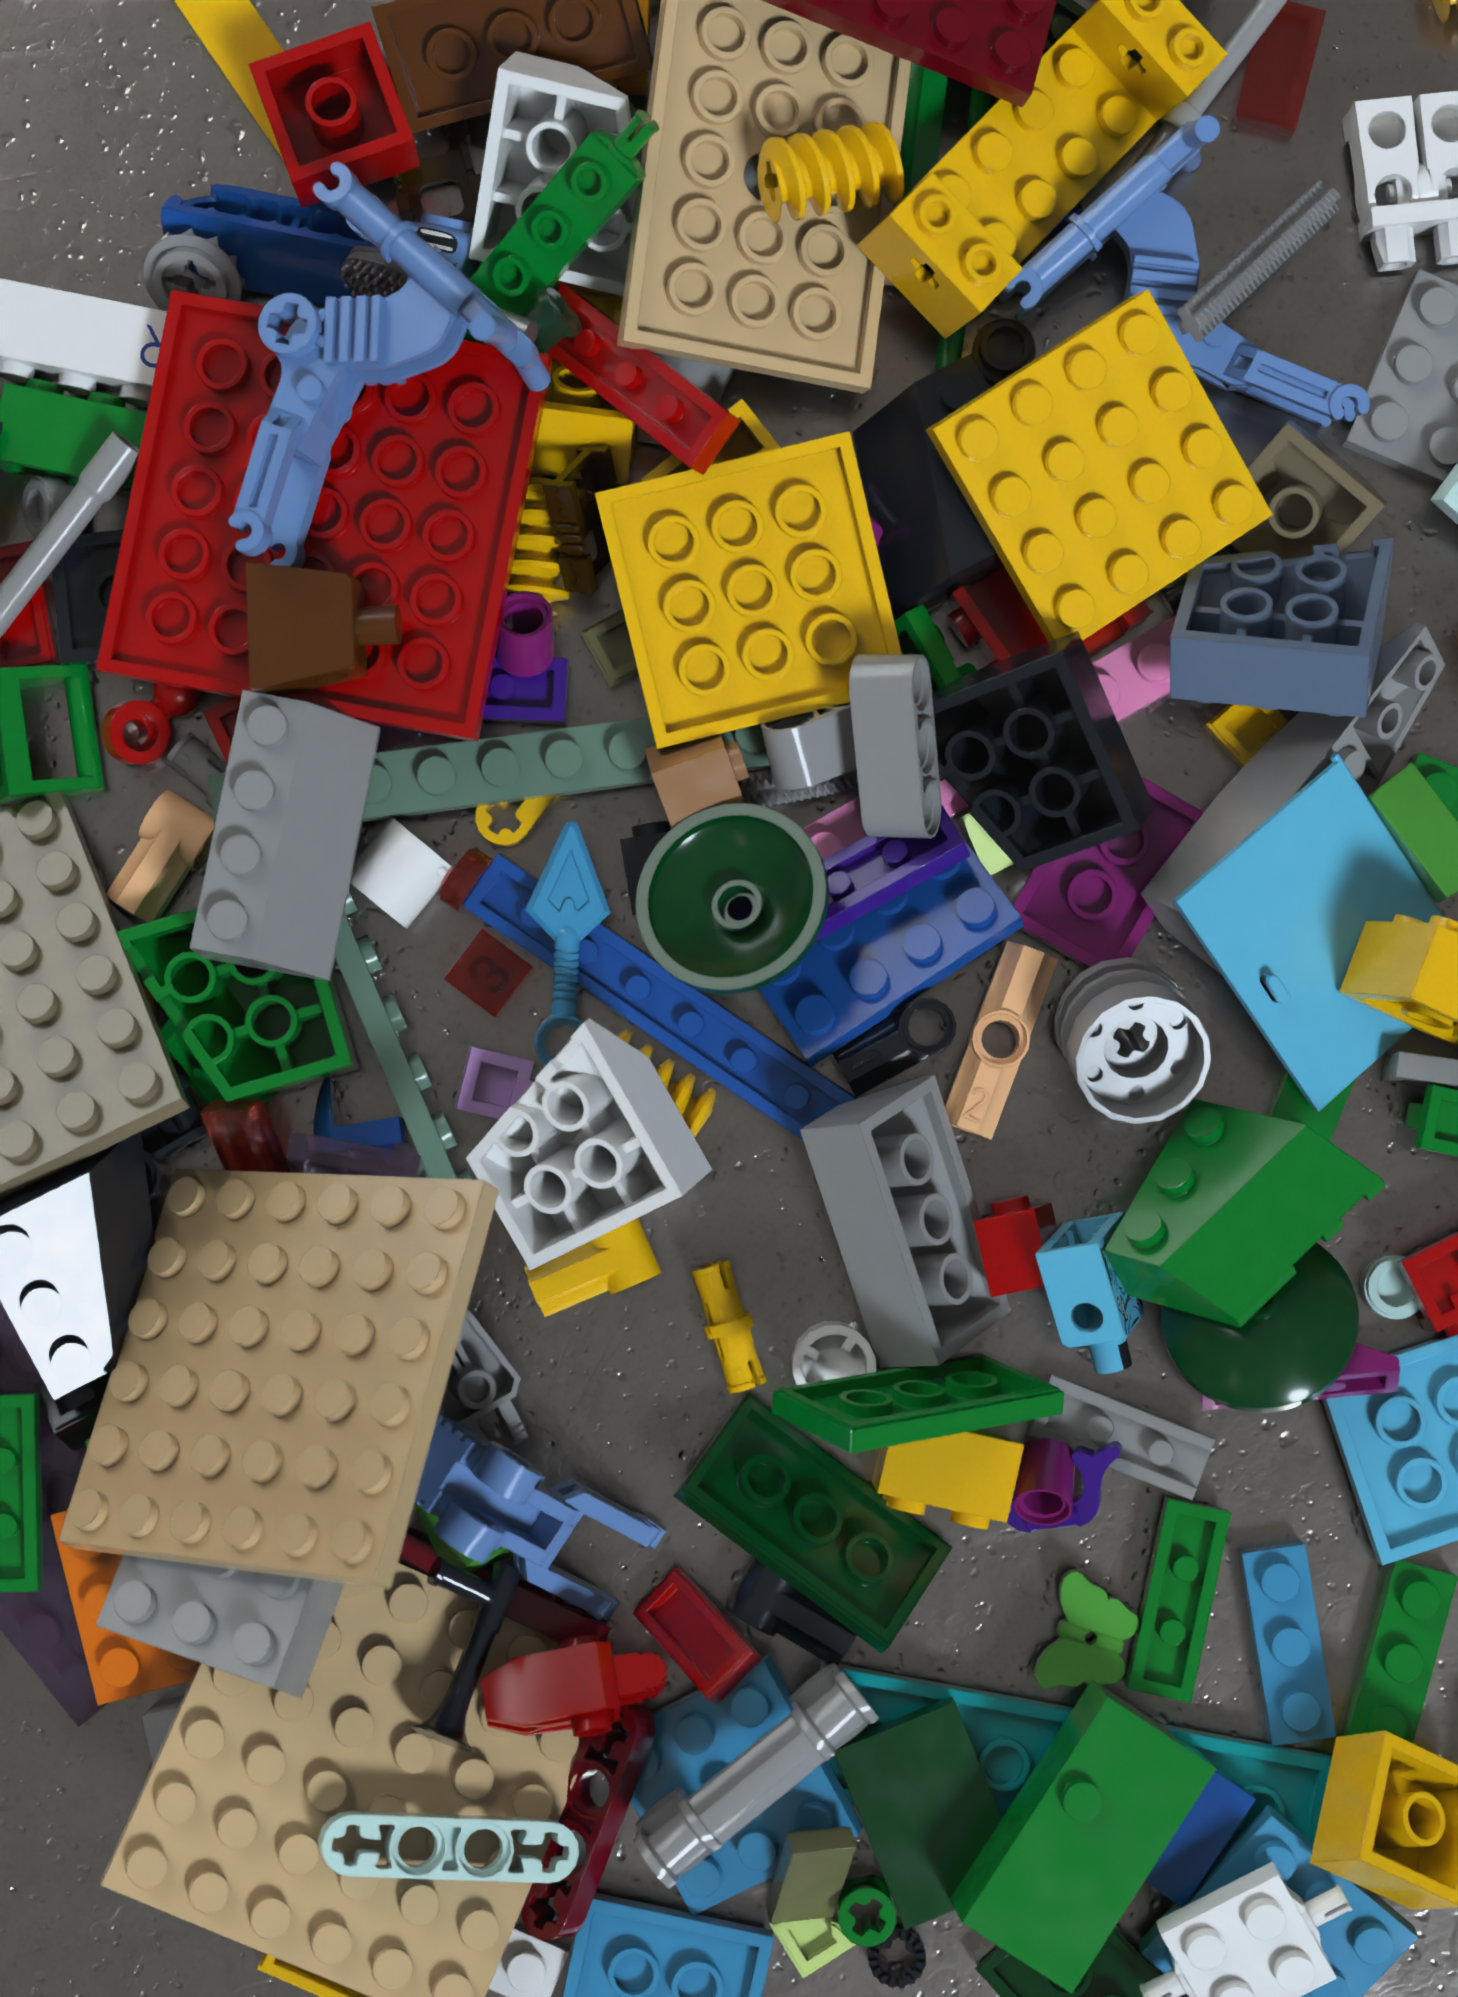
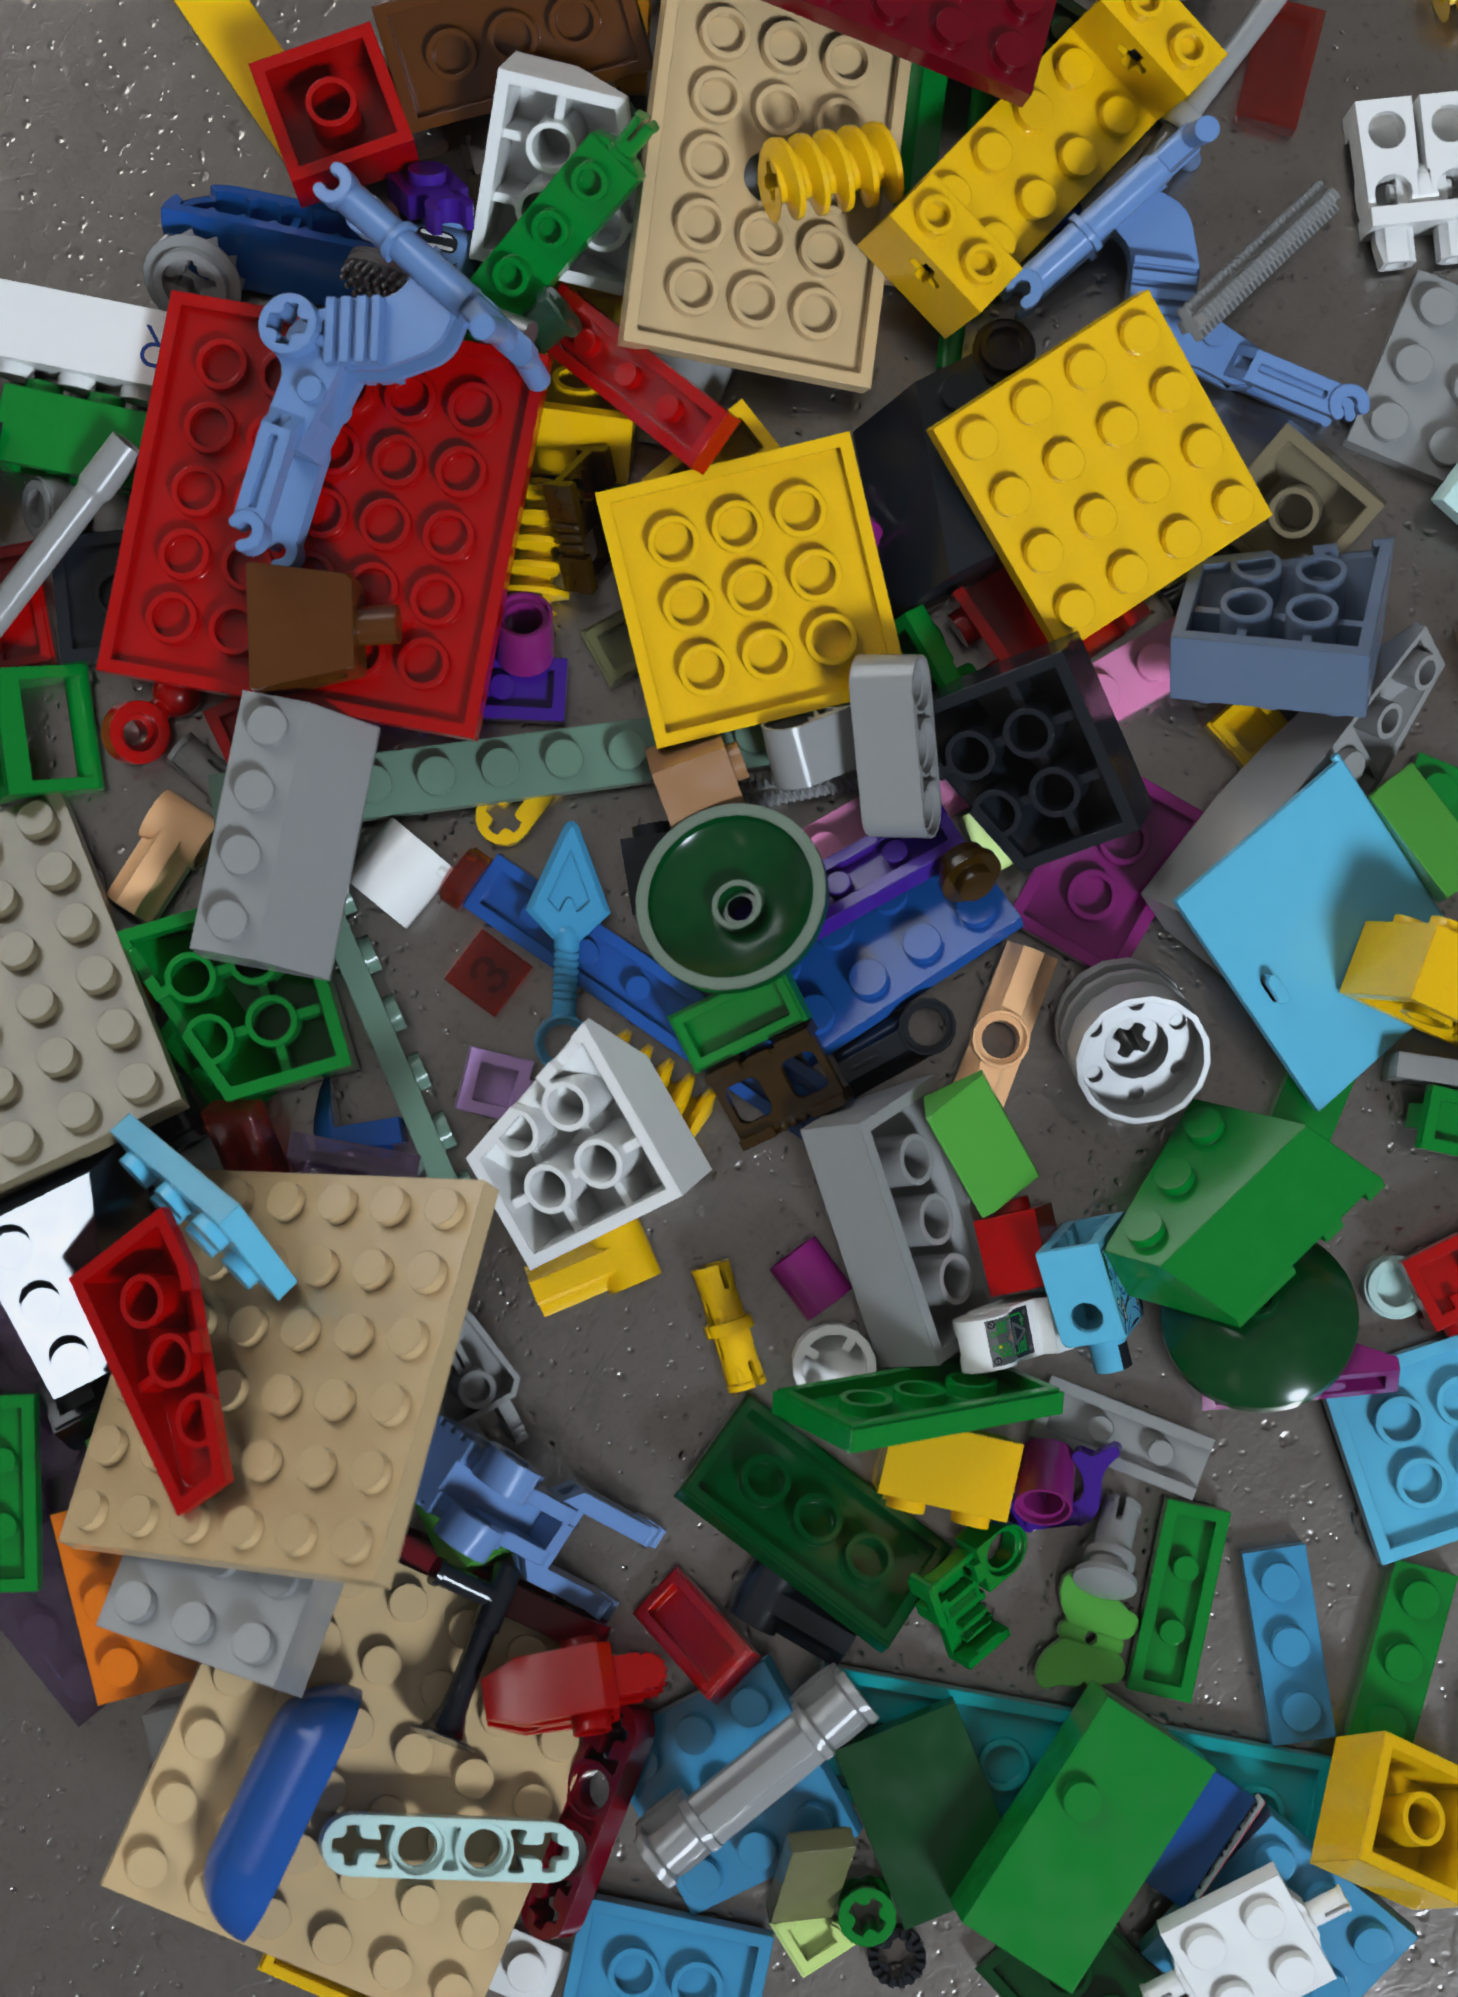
none -> red wedge [68,1207,234,1516]
none -> medium azure plate [110,1113,298,1300]
none -> blue brick [203,1682,362,1943]
none -> dark purple plate [387,161,474,236]
none -> green tile [667,971,812,1074]
none -> dark brown piece [704,1018,854,1151]
none -> magenta beam [769,1235,853,1321]
none -> green piece [908,1519,1027,1670]
none -> bright green slope [924,1070,1039,1218]
none -> dark brown plate [937,841,1001,902]
none -> white leg [952,1293,1074,1374]
none -> light grey pin [1072,1494,1142,1600]
none -> white sticker [1194,1793,1265,1899]

